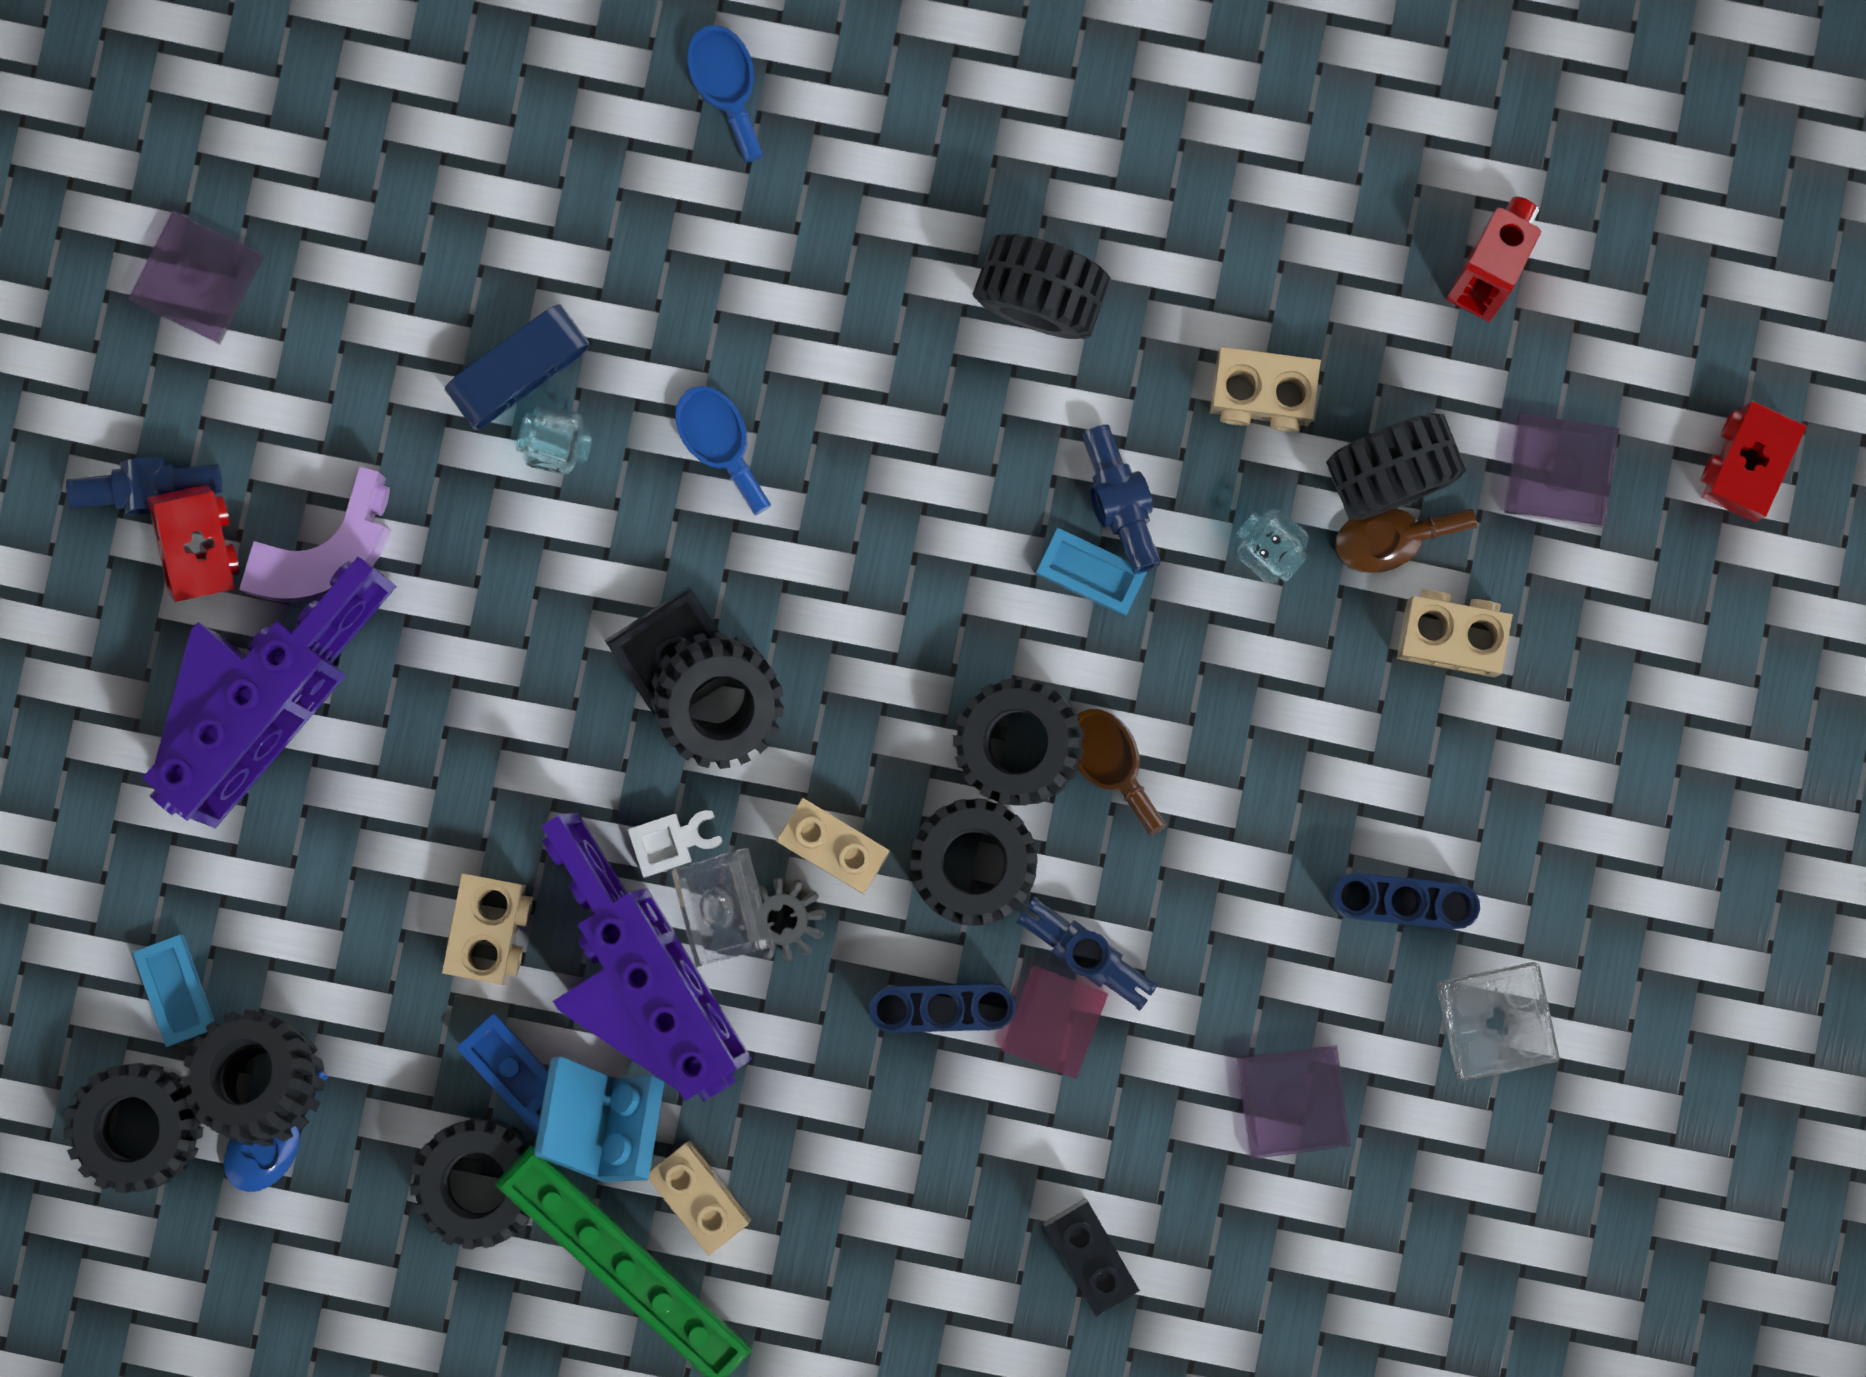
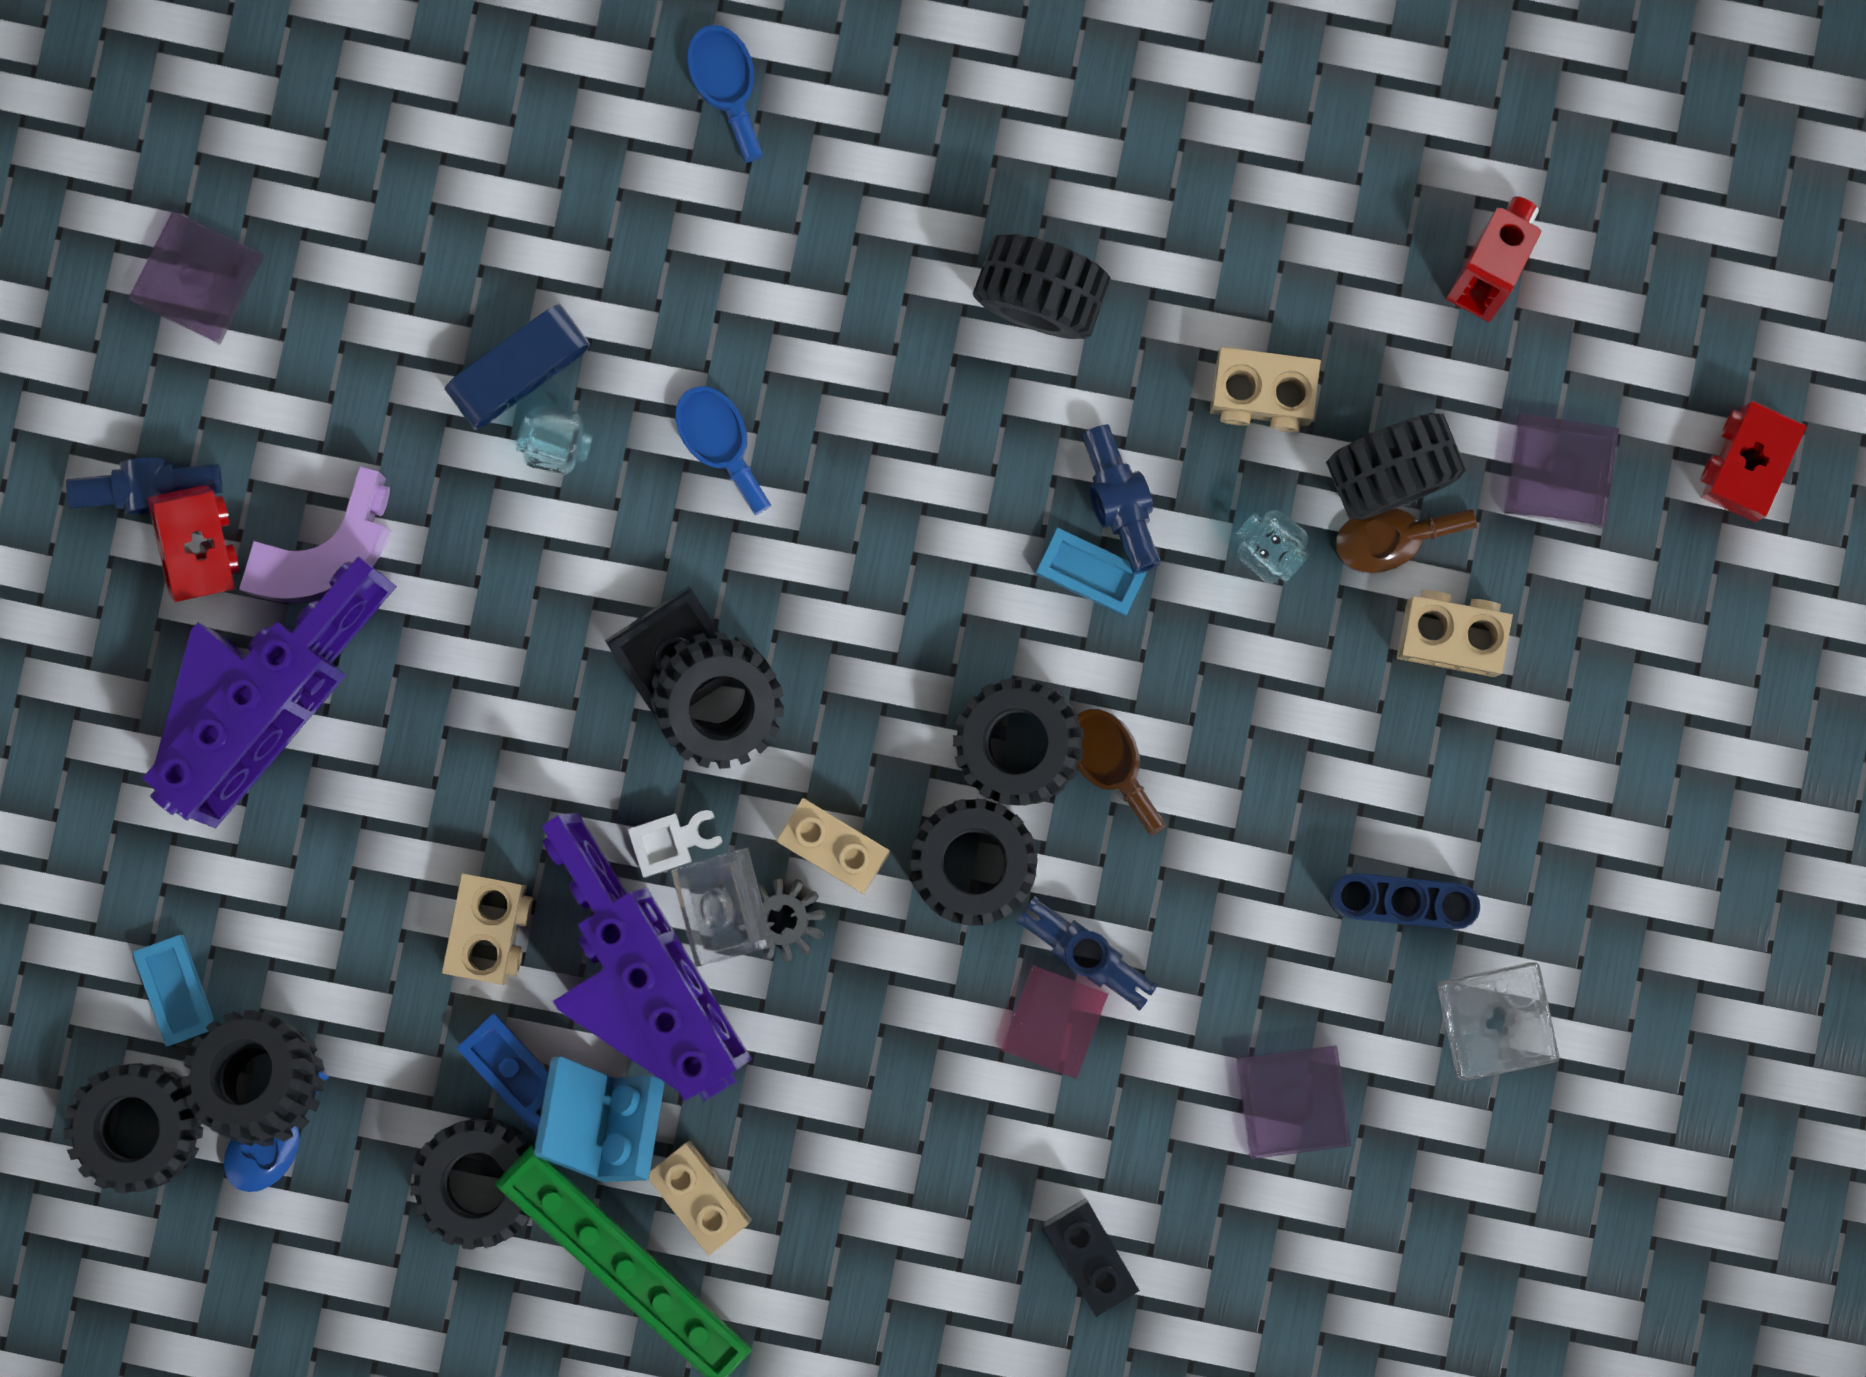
dark blue beam [868,984,1016,1033] -> none

